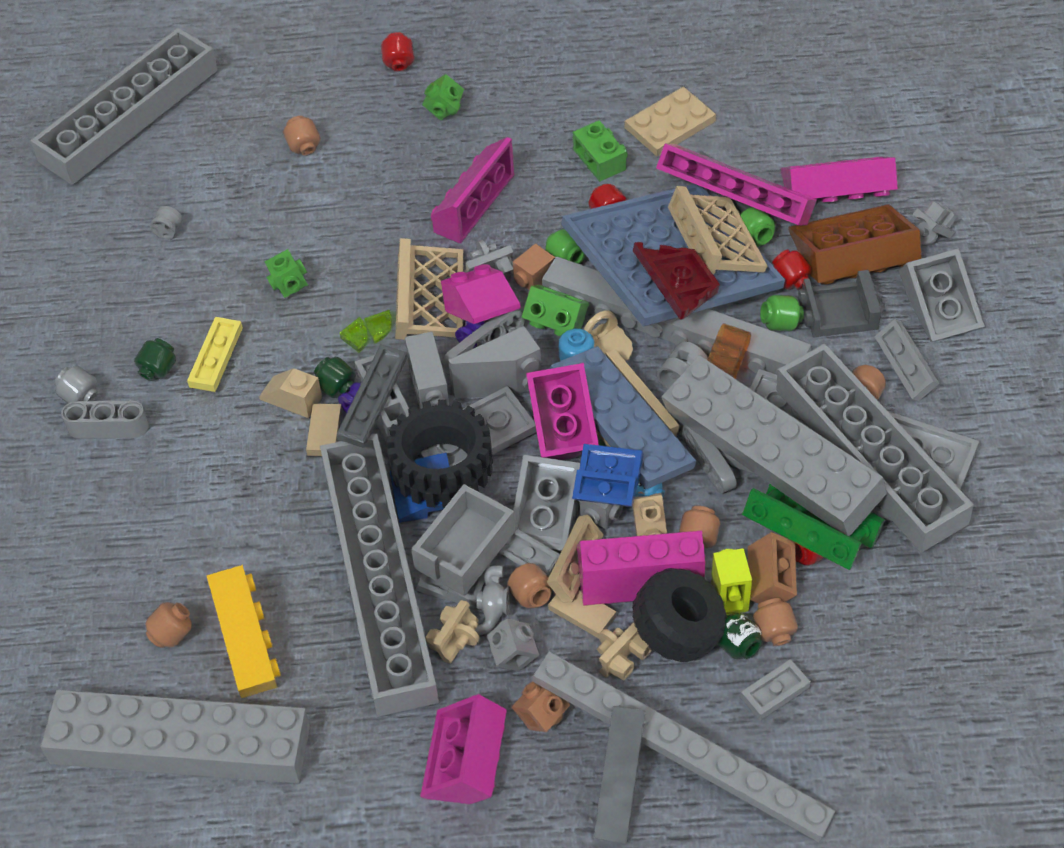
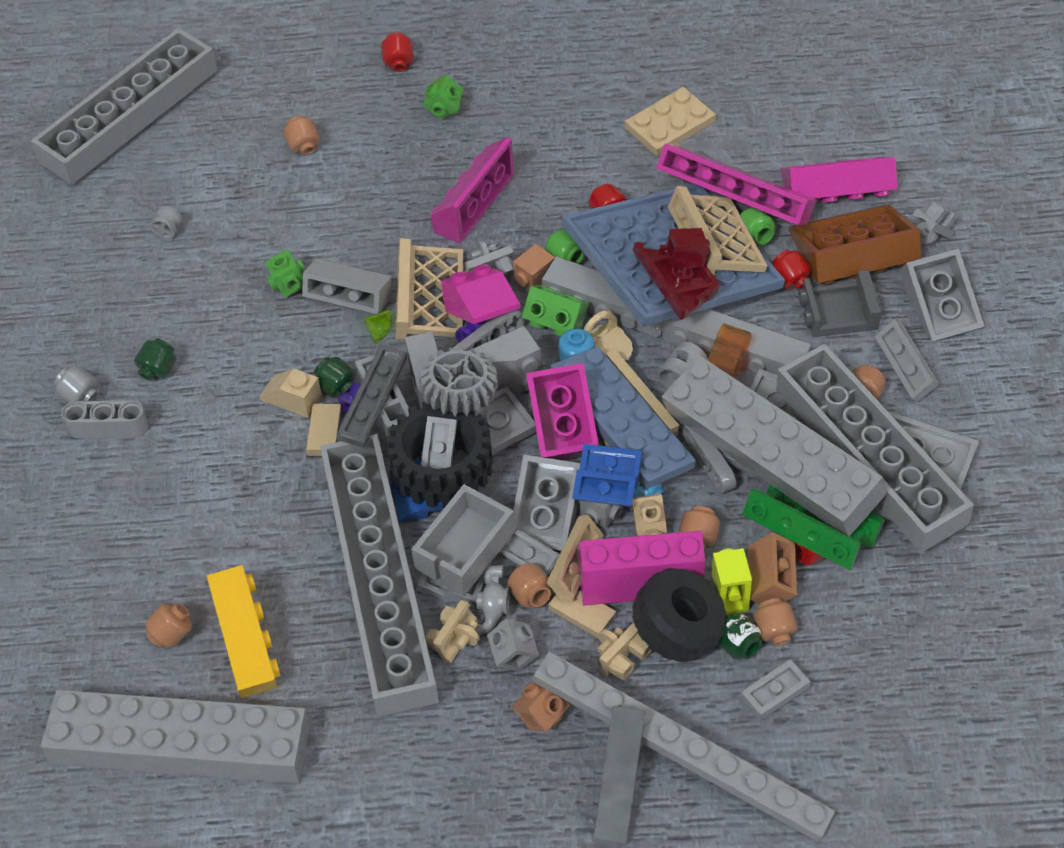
light yellow plate [187,317,243,392] -> none
clear neon green tile [340,317,368,353] -> none
dark pink slope [420,694,507,804] -> none
bright green brick [573,120,628,182] -> none
bright green head [760,295,804,332] -> none
none -> light grey brick [302,259,392,314]
none -> light grey gear [419,347,498,416]
none -> light grey plate [421,416,458,469]
none -> dark red brick [665,228,711,269]

